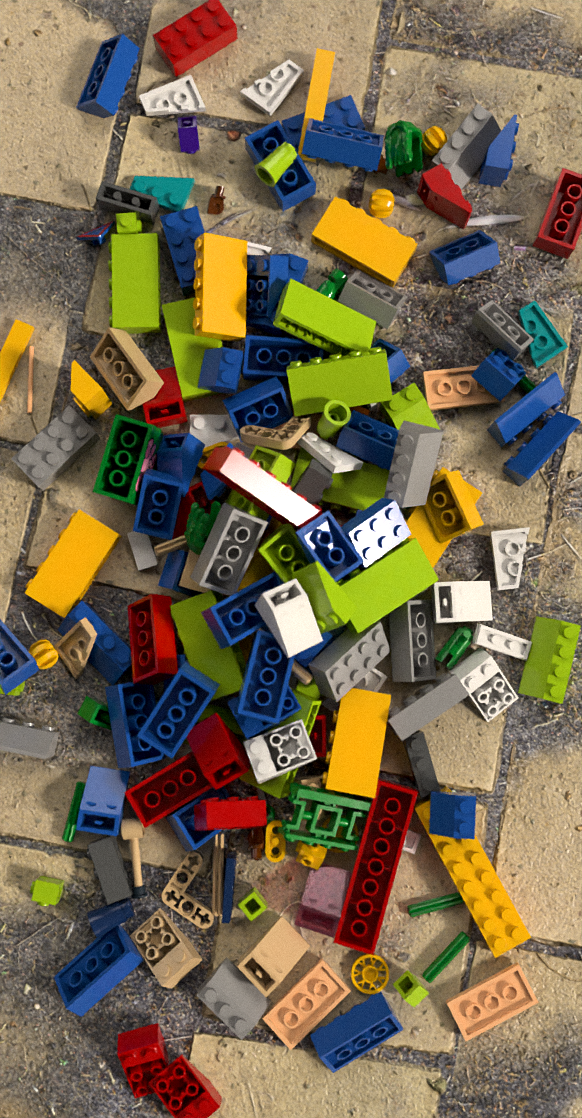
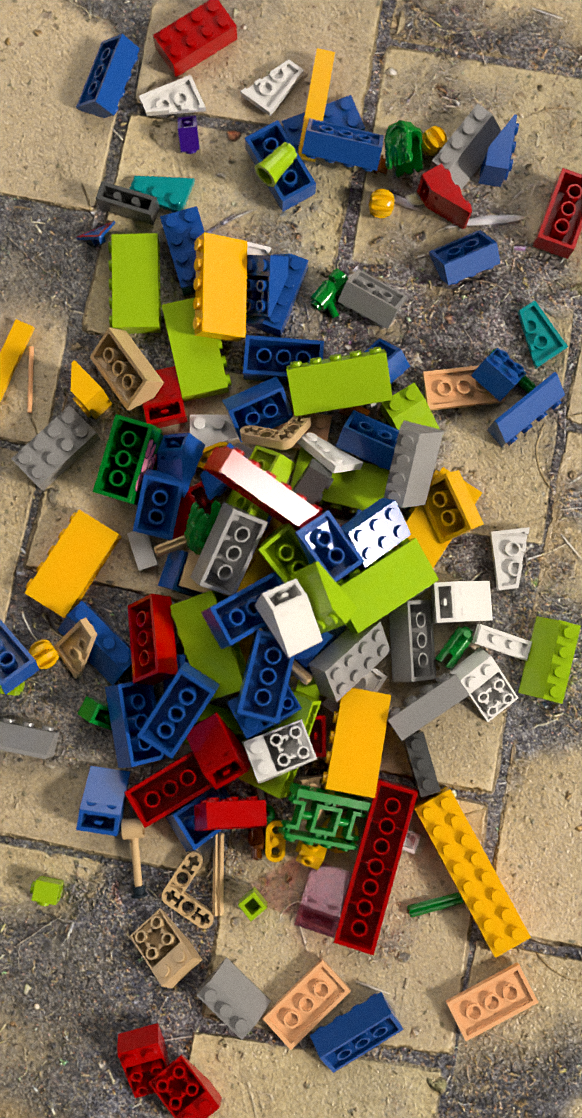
blue slope [54,925,144,1017] -> none
green axle [62,781,86,842] -> none
dark grey brick [87,835,133,904] -> none
dark blue plant [87,897,135,939] -> none
lime brick [116,212,142,234] -> none
blue slope [198,347,244,395] -> none
reddish brown piece [207,186,226,215] -> none
dark blue tile [222,851,237,923] -> none
tan slope [237,915,310,997] -> none
lime brick [273,278,376,356] -> none
yellow brick [311,196,418,288] -> none
lime plant [316,400,351,440] -> none
yellow wheel [351,954,389,994] -> none
lime brick [393,970,429,1008] -> none
green axle [422,931,470,983] -> none
blue slope [429,791,476,839] -> none
light grey slope [471,300,534,361] -> none
blue slope [502,411,581,487] -> none

